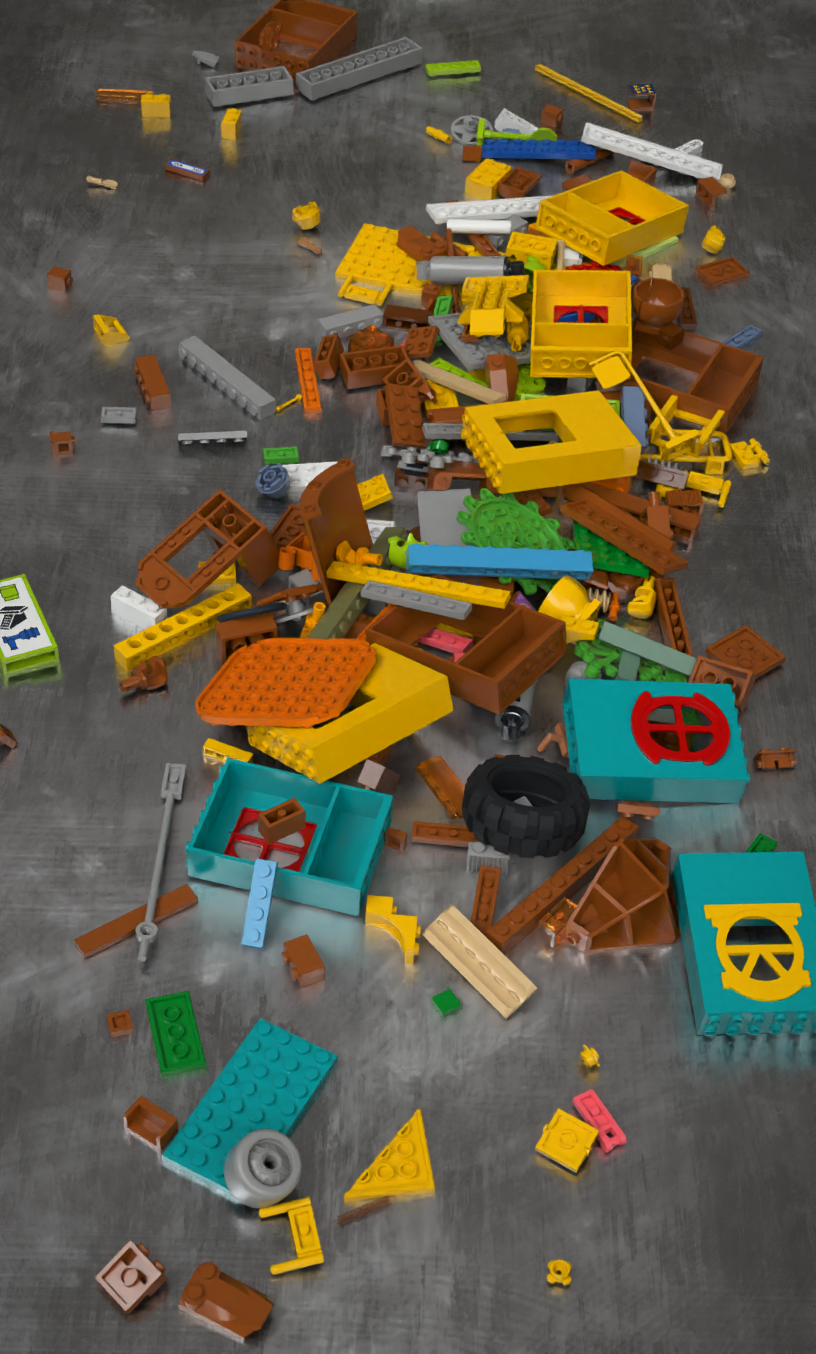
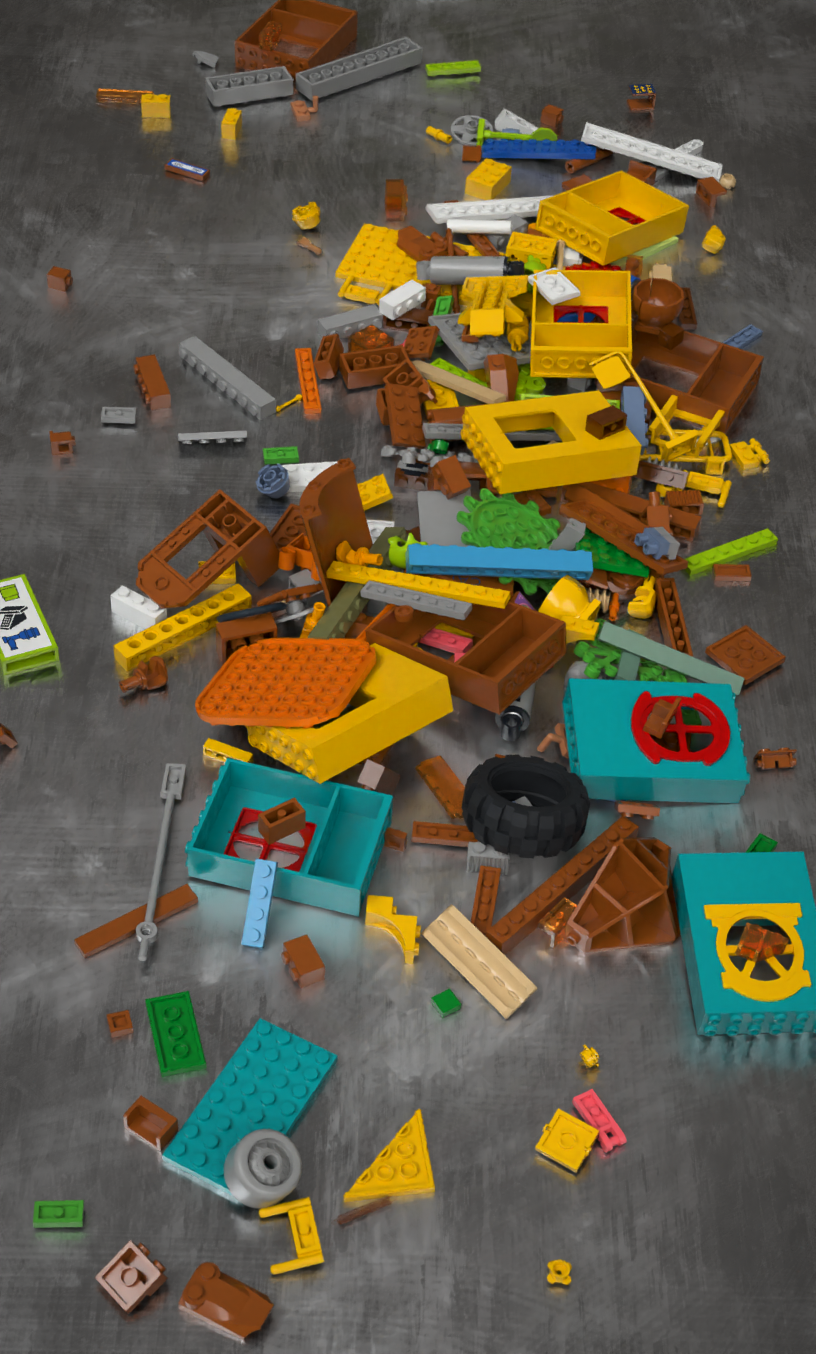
tan piece [86,176,118,189] -> none
yellow tile [93,314,130,346] -> none
dark orange slope [497,167,542,198] -> none
yellow axle [535,63,643,123] -> none
dark orange slope [688,655,755,714] -> none
dark orange tile [694,257,750,288] -> none
none -> bright green plate [33,1200,84,1228]
none -> nougat plate [290,96,318,122]
none -> white brick [379,280,426,320]
none -> clear orange brick [385,179,408,221]
none -> dark orange tile [395,605,414,622]
none -> dark orange brick [432,455,471,500]
none -> white tile [528,267,580,305]
none -> light grey hinge [549,518,586,551]
none -> reddish brown brick [585,405,627,440]
none -> sand blue hips [634,527,680,560]
none -> dark orange panel [643,697,681,739]
none -> lime plate [684,528,778,576]
none -> dark orange tile [713,564,751,582]
none -> clear orange slope [735,922,789,962]

